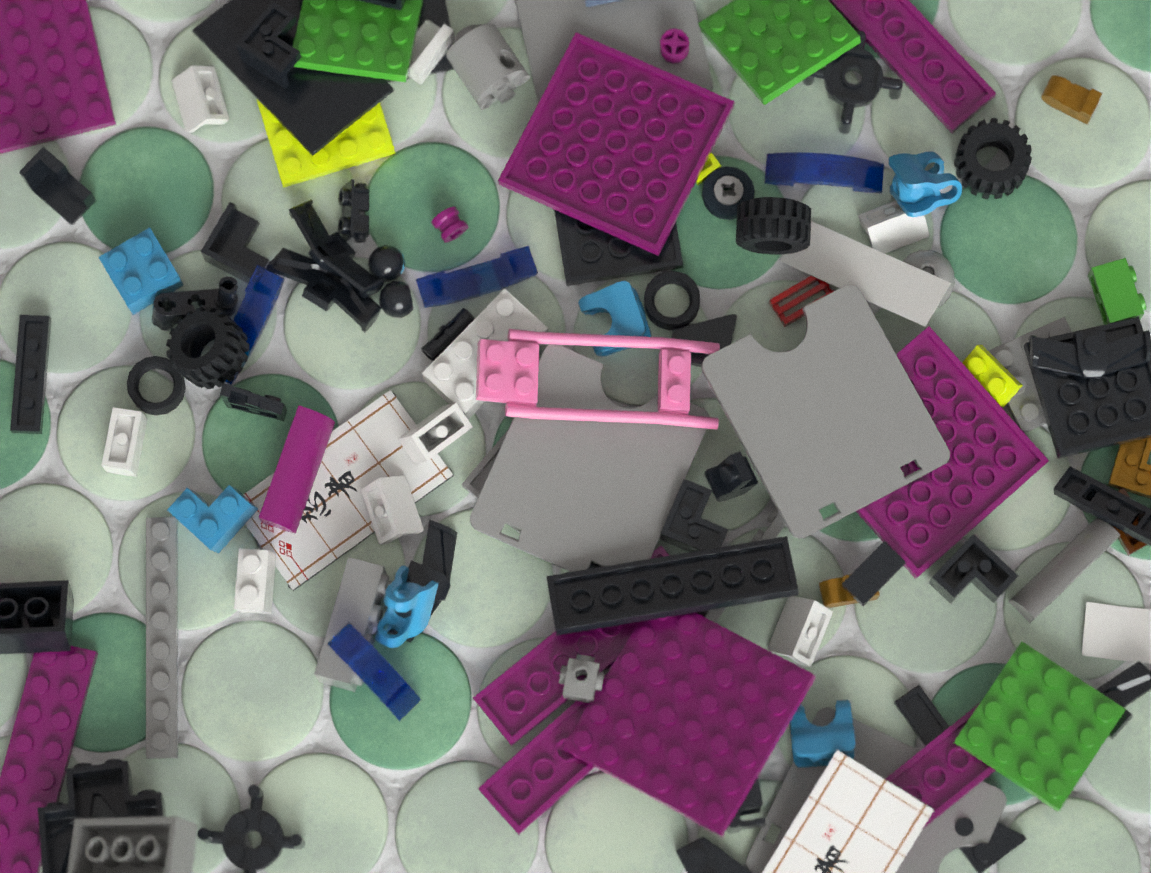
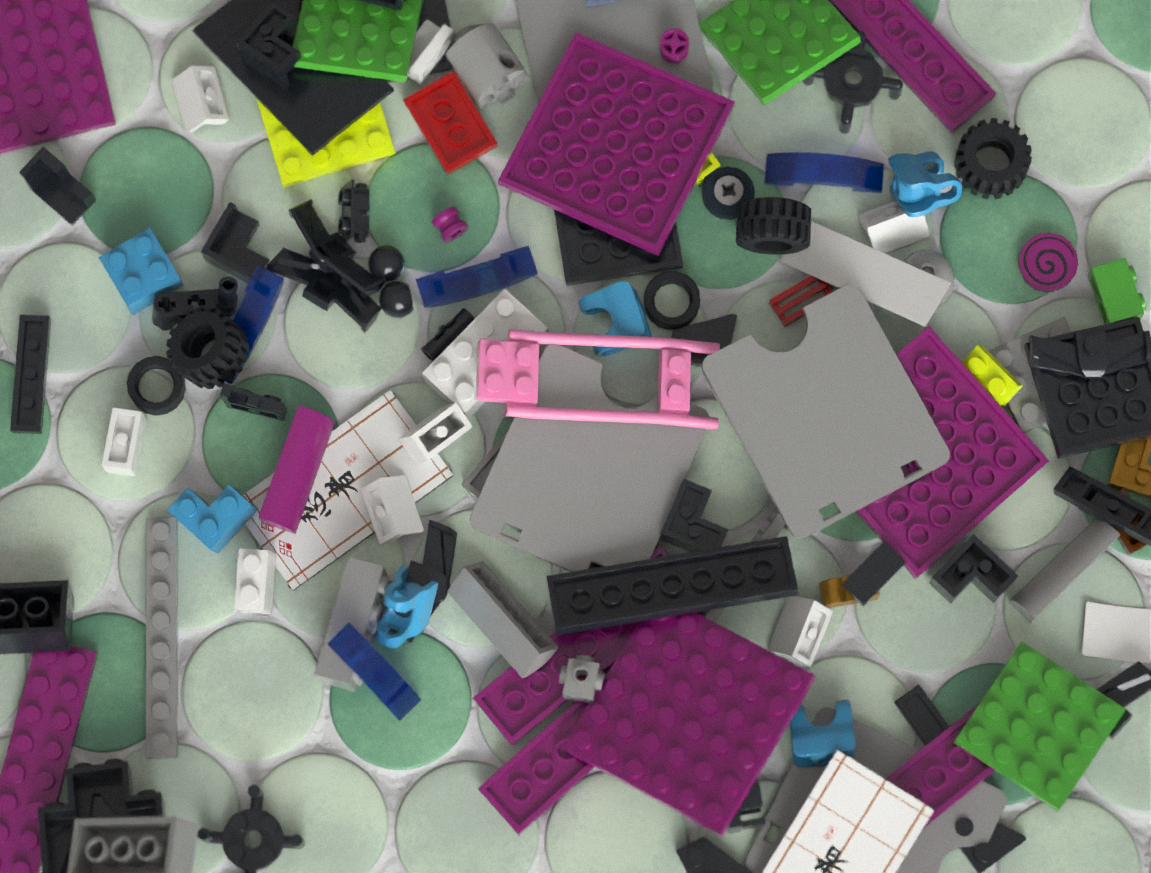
black brick [704,452,758,502] -> none
pearl gold leg [1041,75,1103,125] -> none
none -> red plate [403,71,498,175]
none -> light grey brick [447,561,559,678]
none -> magenta tile [1018,233,1079,293]

